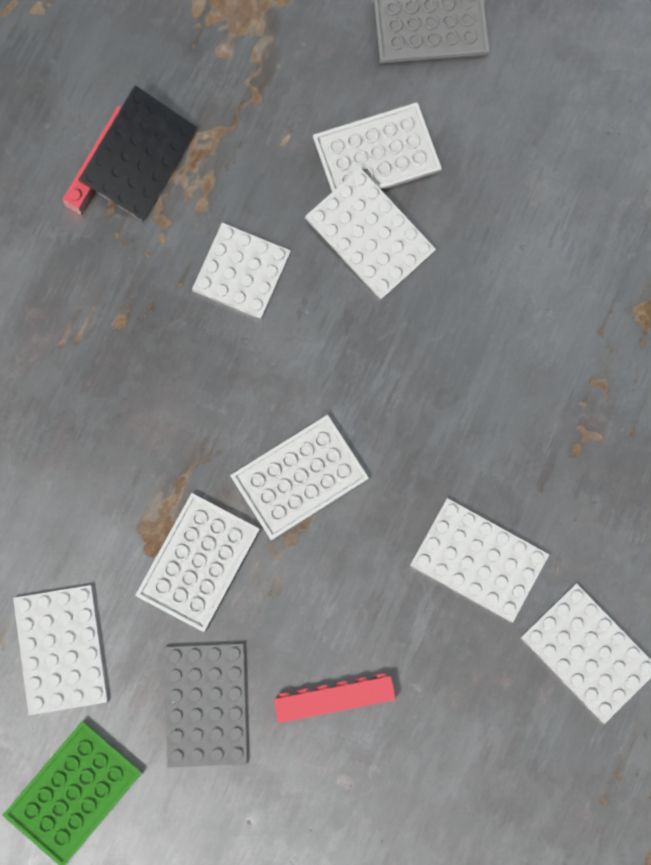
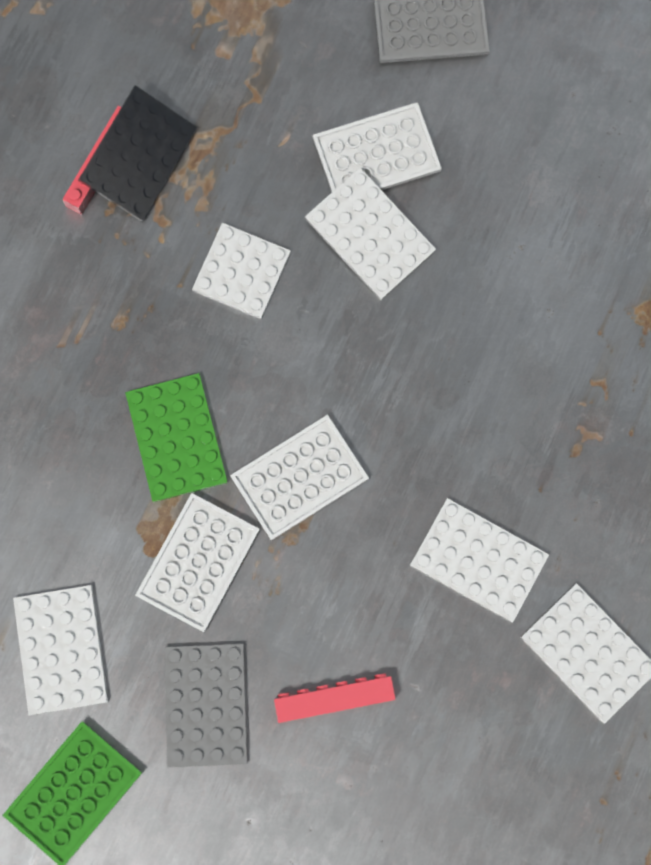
none -> bright green plate [125,373,228,503]

